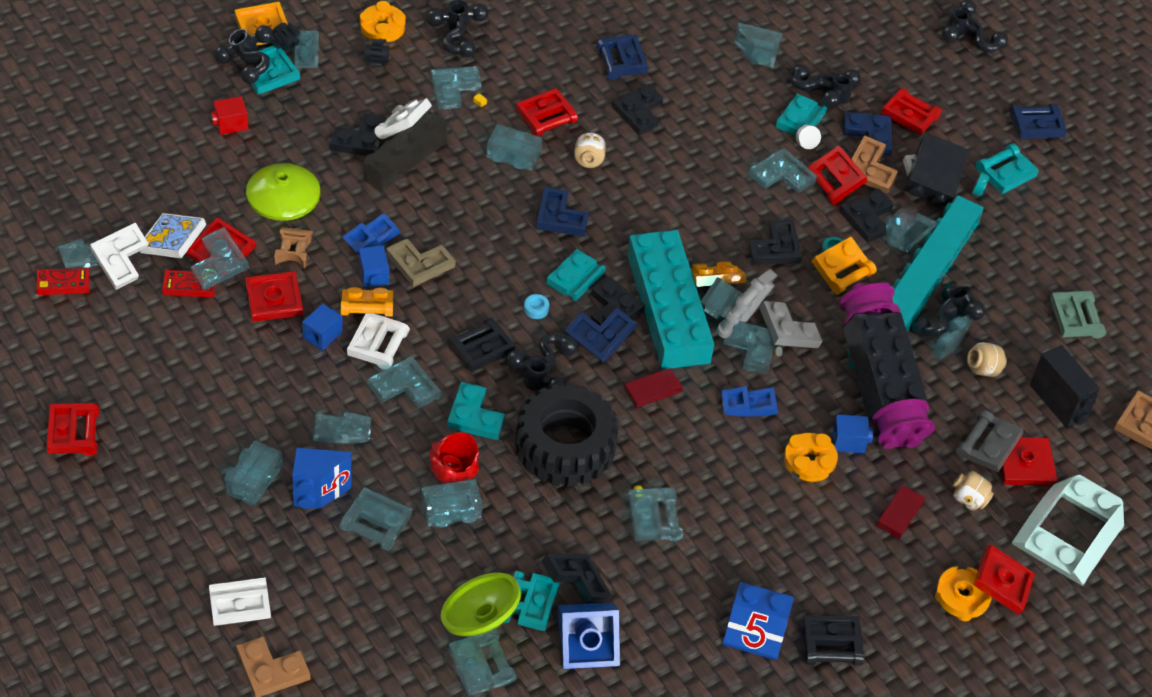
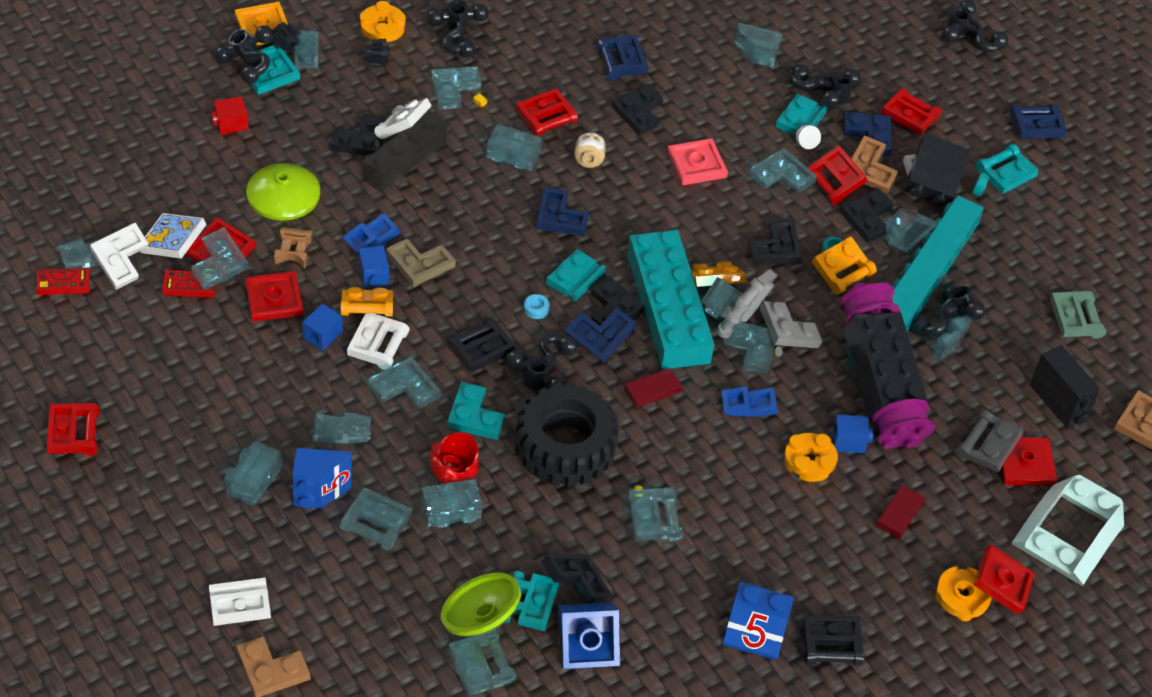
tan head [952,471,994,511] -> none
tan head [967,342,1007,377] -> none
none -> coral tile [667,138,728,185]

